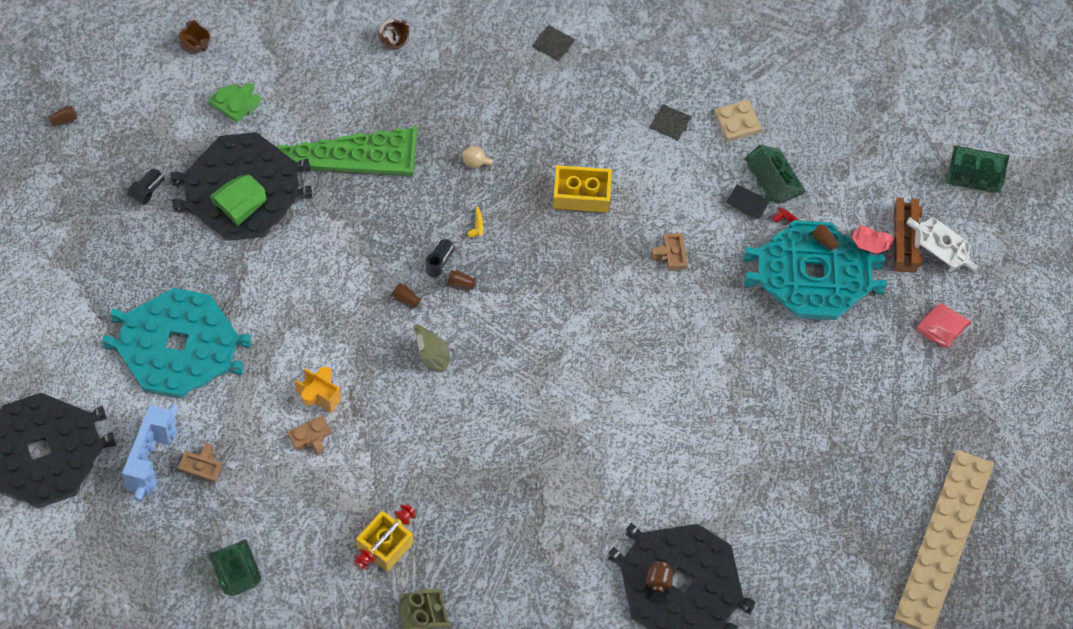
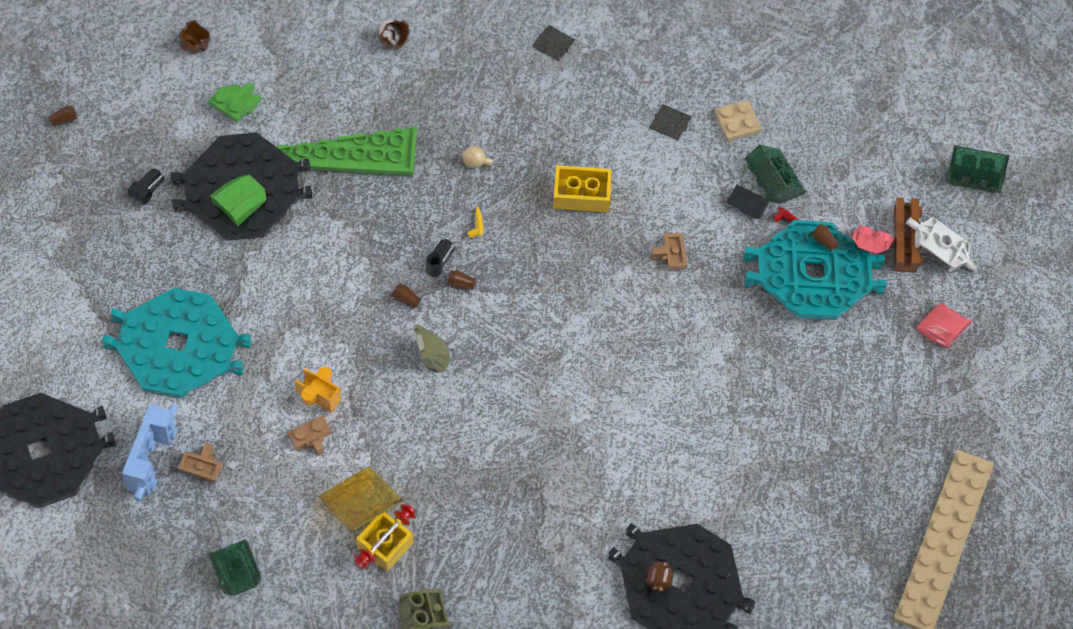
none -> clear yellow piece [319,466,402,532]

